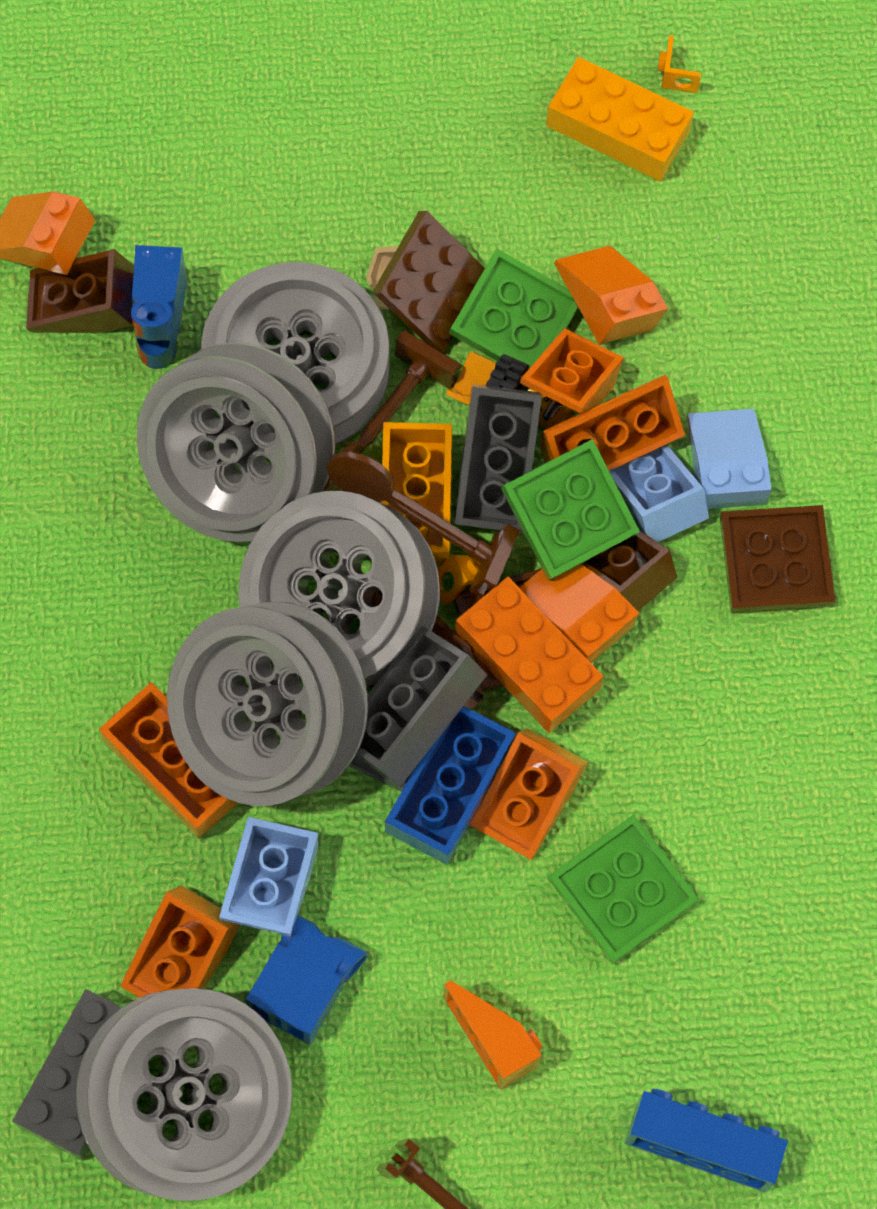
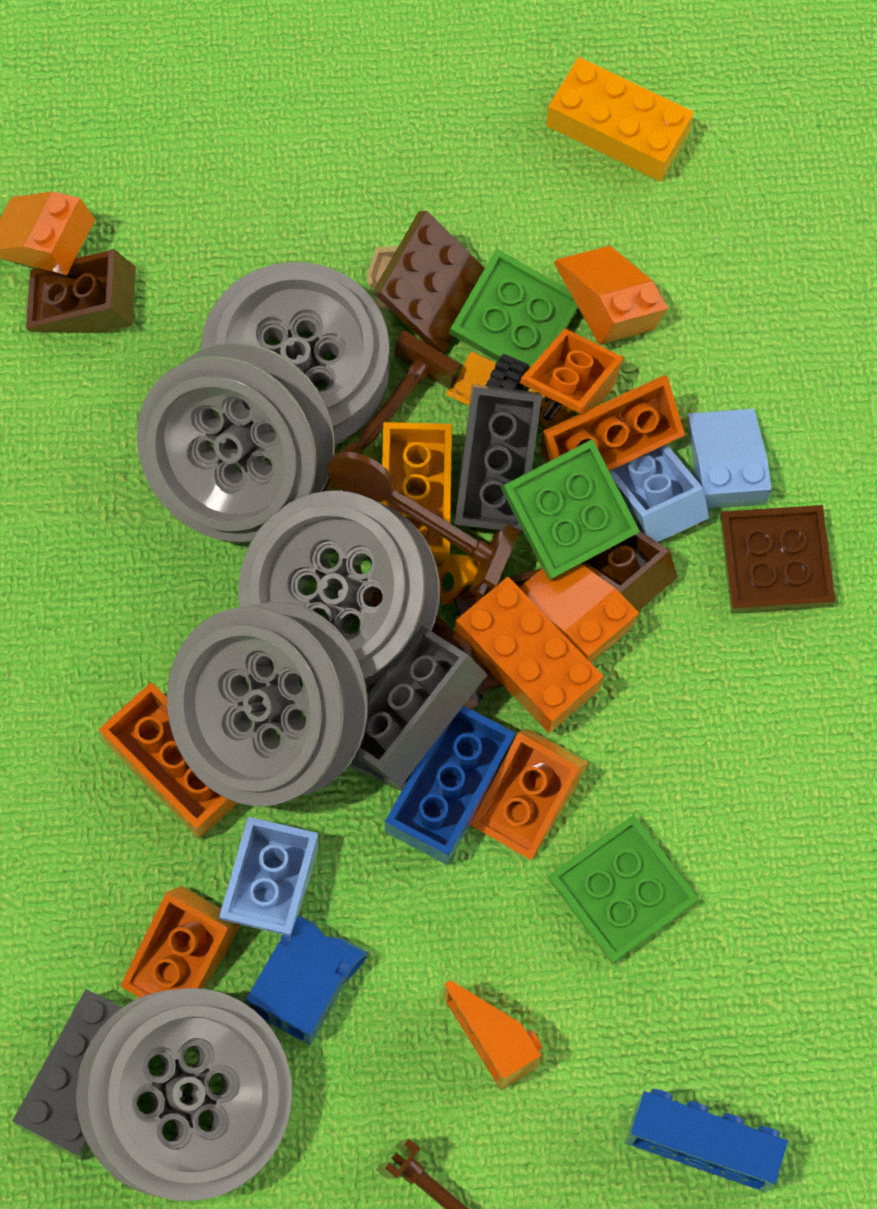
blue piece [131,245,187,369] -> none
light orange bracket [657,35,701,93] -> none

